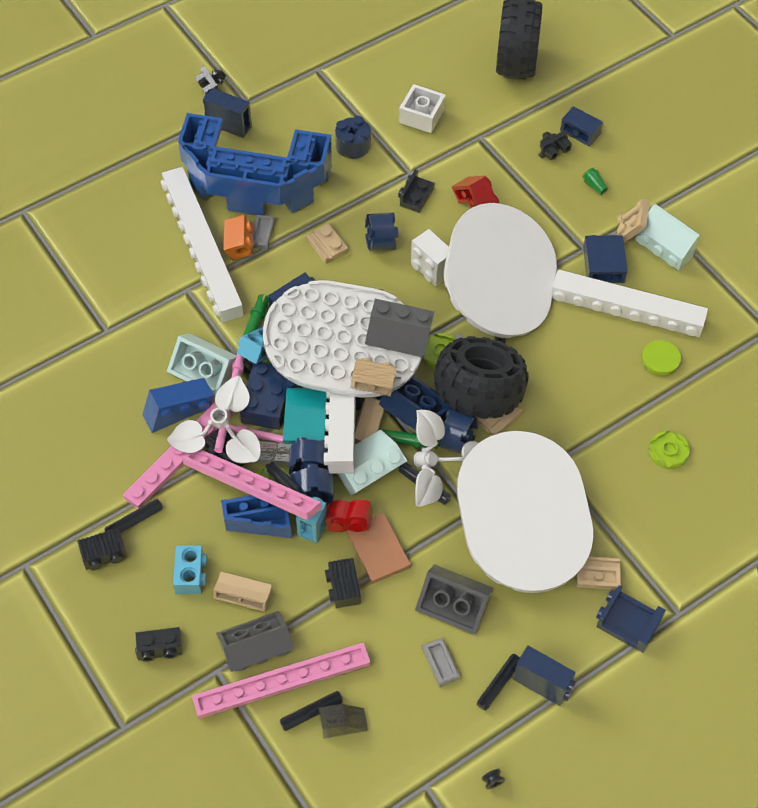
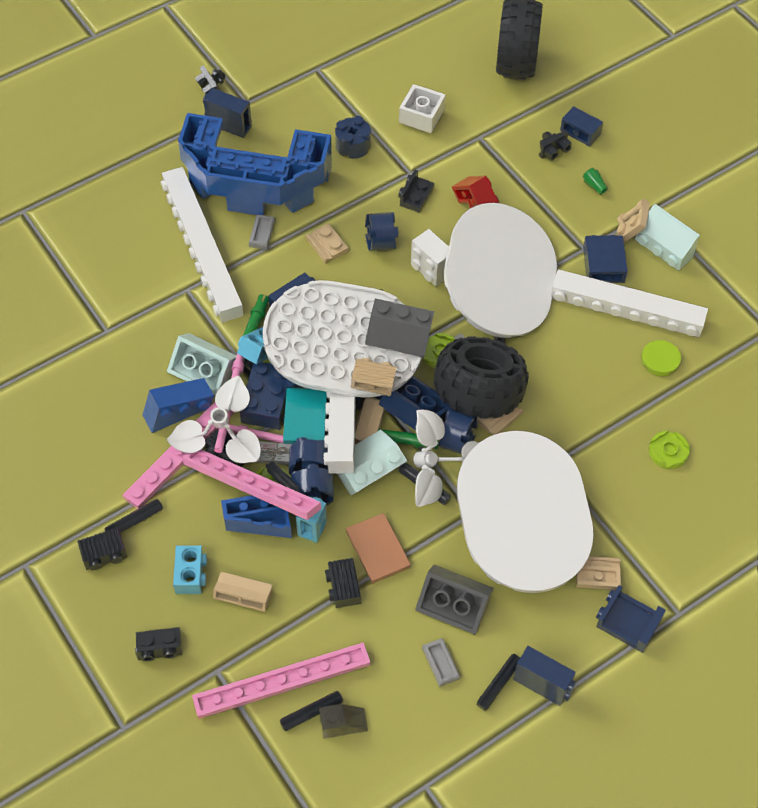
dark grey slope [216,611,294,672] -> none
orange brick [223,215,254,261] -> none
red brick [325,499,373,532] -> none
black bush [481,769,505,790] -> none

